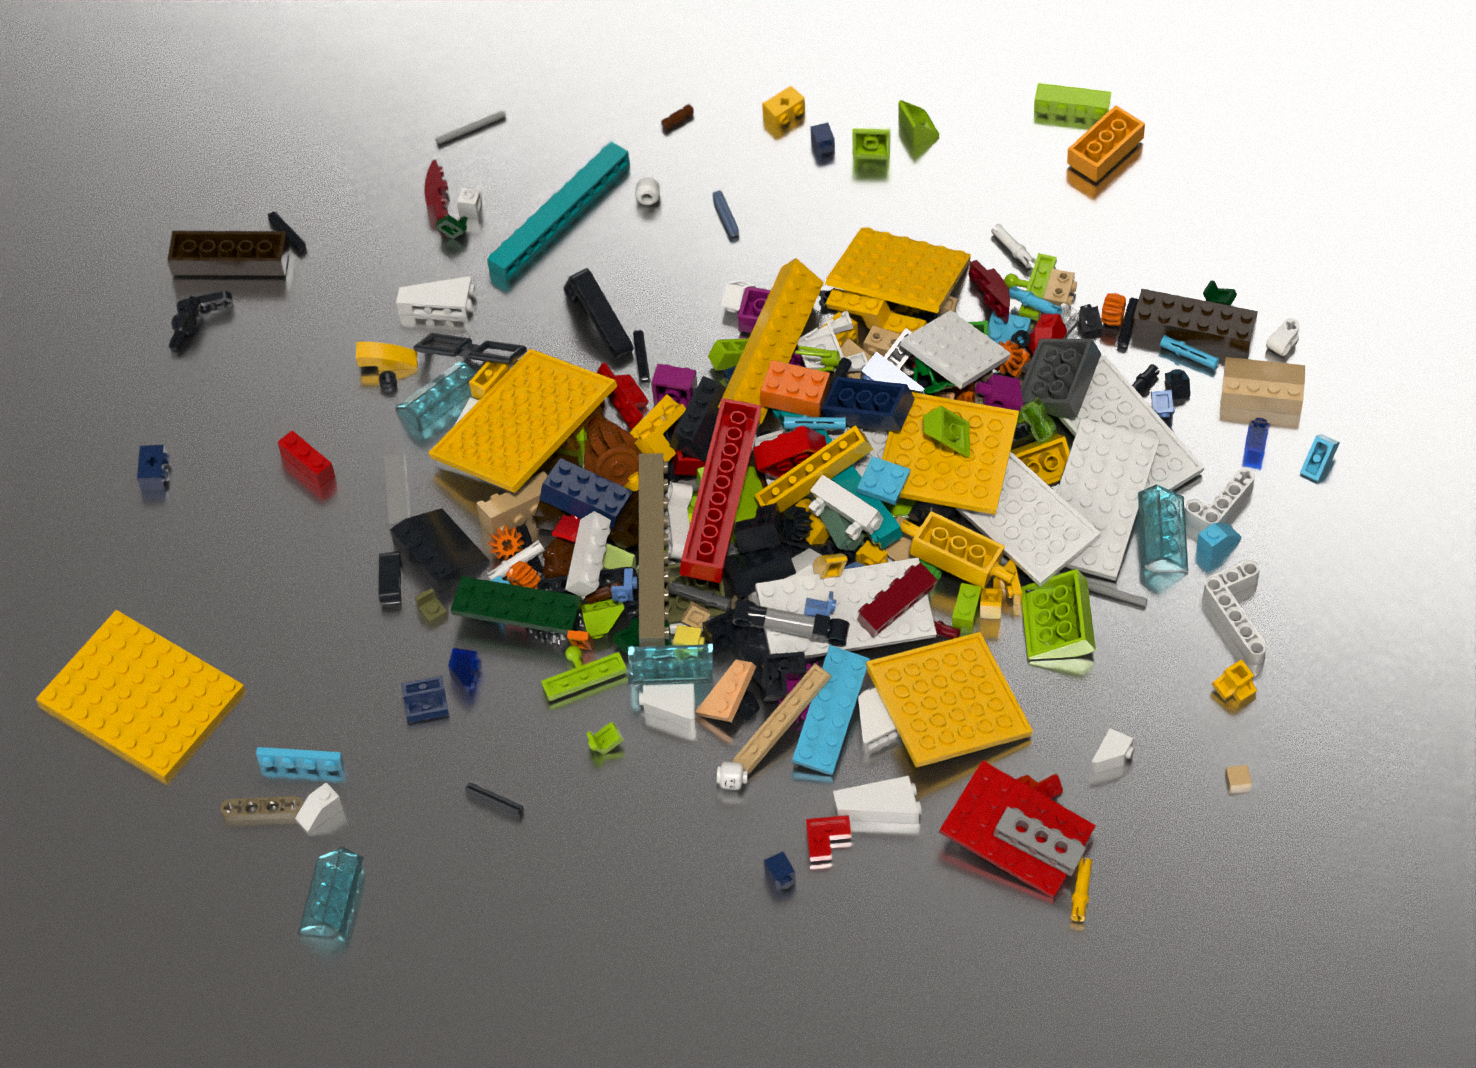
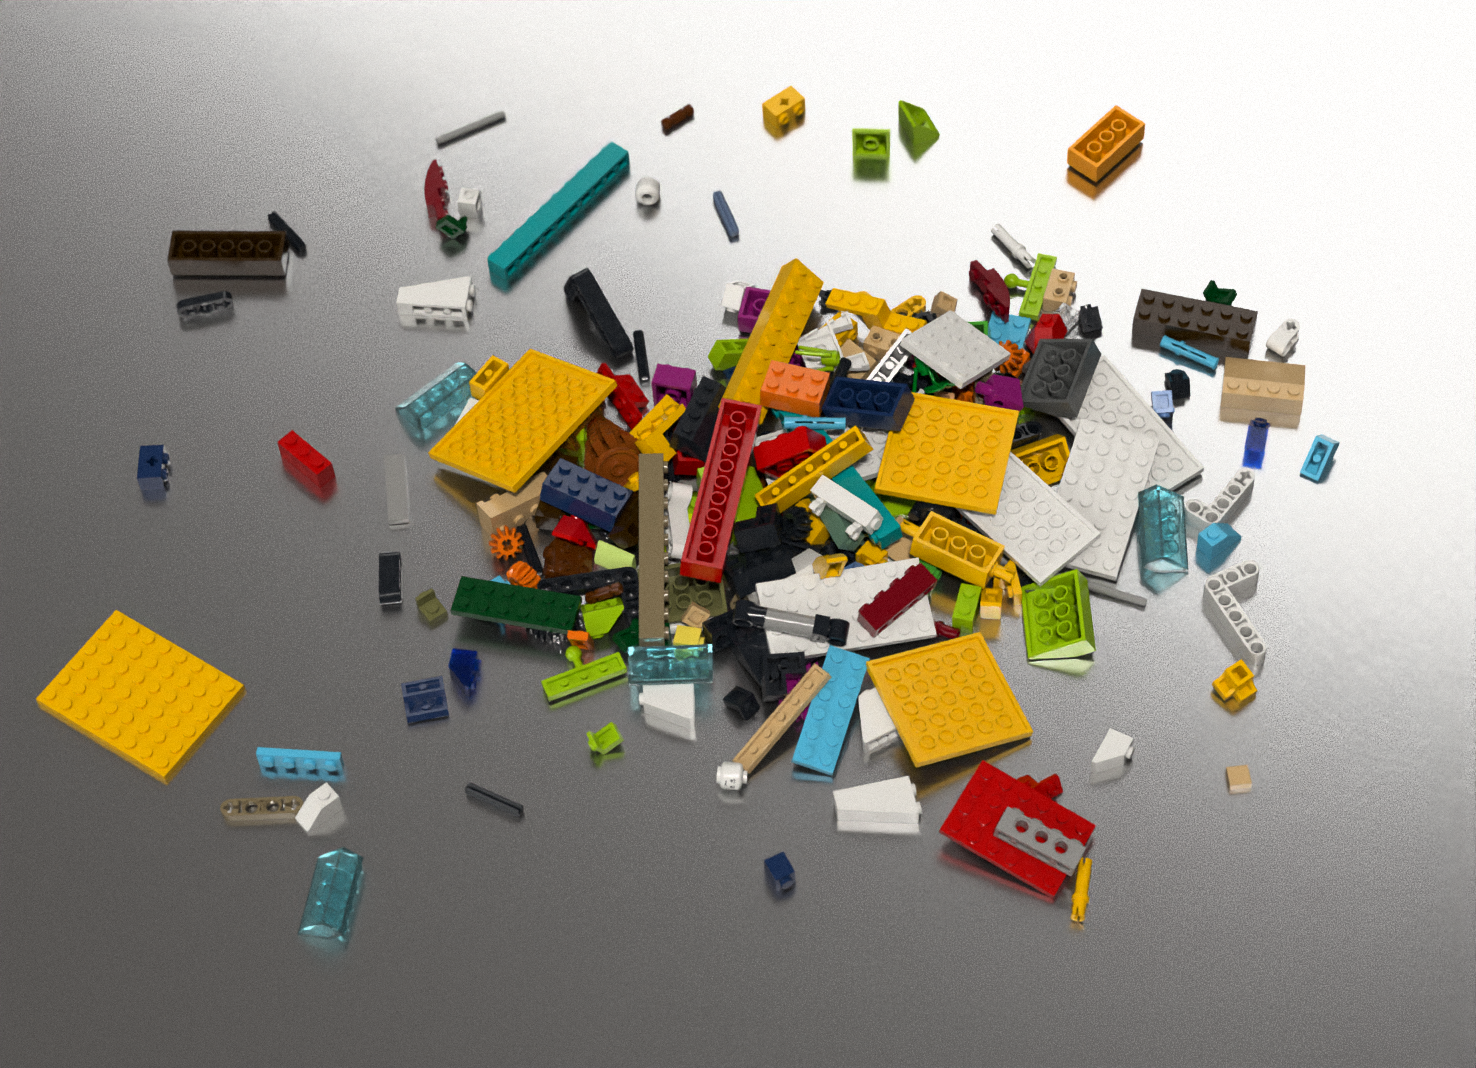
black axle [168,296,200,351] -> none
yellow slope [356,342,418,371] -> none
black bush [379,371,397,391] -> none
black slope [390,508,489,595] -> none
black bar [413,333,527,365] -> none
white pin [487,540,545,580] -> none
white brick [565,511,611,598] -> none
medium blue bracket [611,568,638,602] -> none
dark grey pin [669,580,732,611] -> none
light nougat wing [695,660,756,722] -> none
medium blue bracket [804,591,837,617] -> none
red plate [806,815,851,861] -> none
dark blue brick [810,122,835,155] -> none
yellow plate [825,227,971,313] -> none
medium azure plate [857,456,911,505] -> none
slope [860,352,924,394] -> none
lime slope [923,406,970,457] -> none
medium azure pin [1009,286,1063,316] -> none
black bush [1011,330,1031,349] -> none
clear neon green brick [1021,398,1057,443] -> none
lime brick [1034,82,1112,120] -> none
orange gear [1101,293,1126,327] -> none
black axle [1117,297,1138,347] -> none
black pin [1132,364,1160,394] -> none

